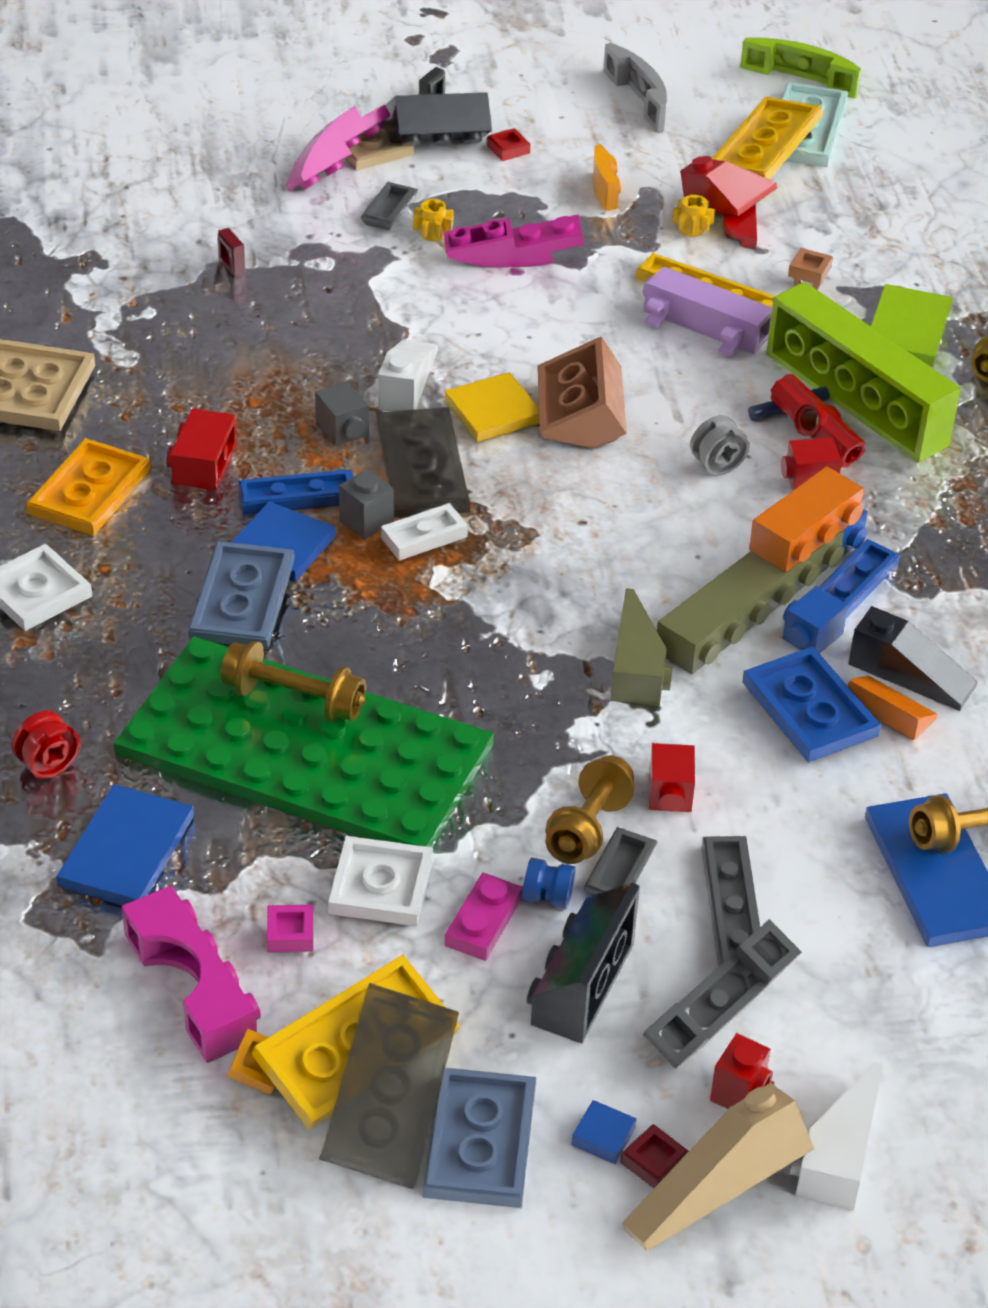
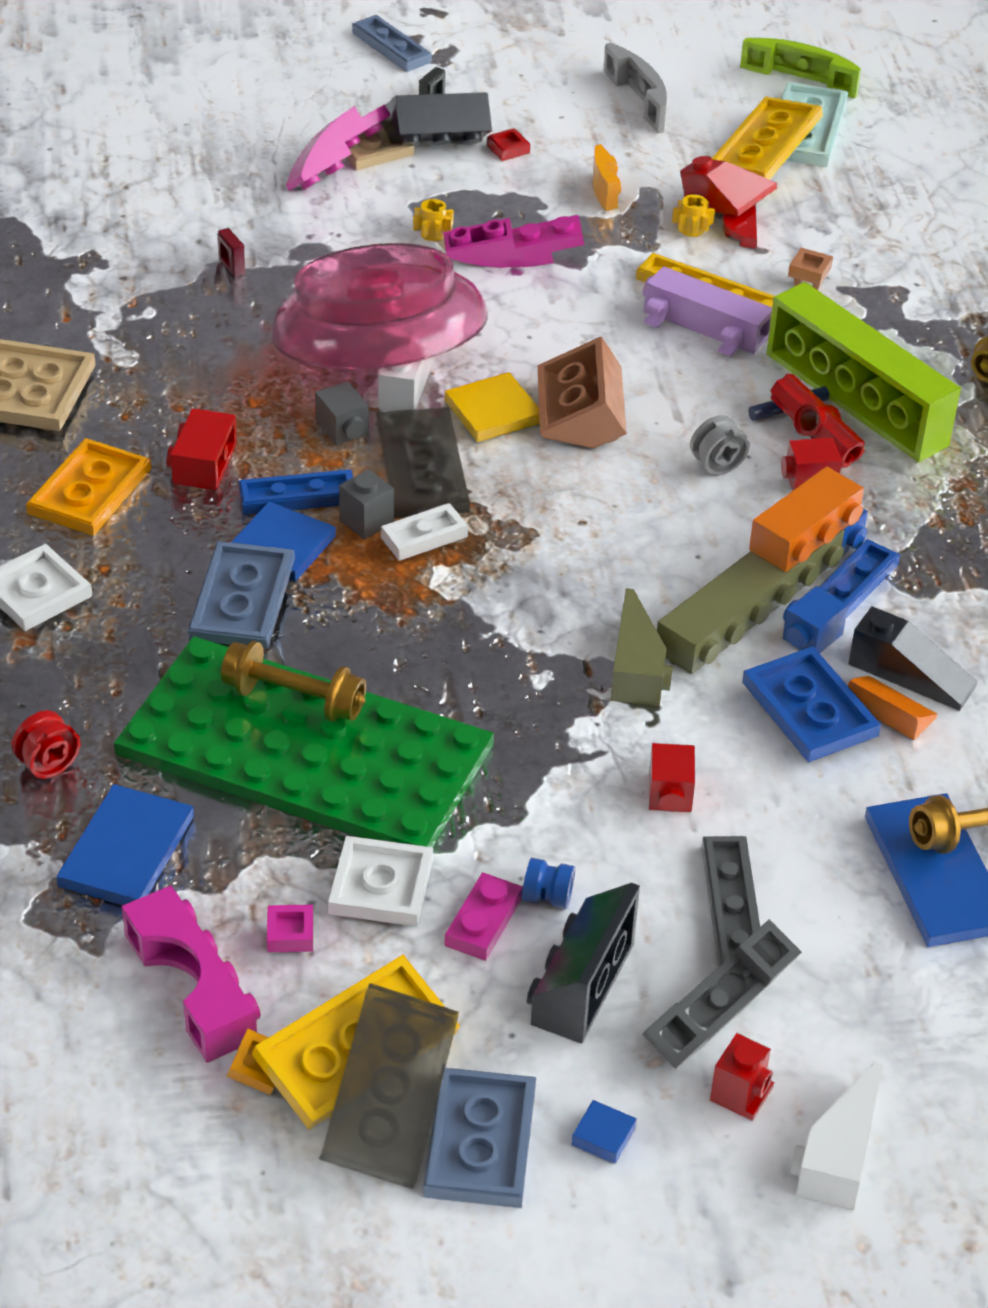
dark grey tile [361,182,418,230] -> none
pearl gold piece [545,755,635,864] -> none
dark grey tile [583,827,657,896] -> none
dark red tile [620,1124,689,1189] -> none
tan wedge [622,1083,814,1251] -> none
lime tile [871,284,953,367] -> none
none -> clear pink dish [272,243,488,369]
none -> sand blue tile [352,15,432,72]

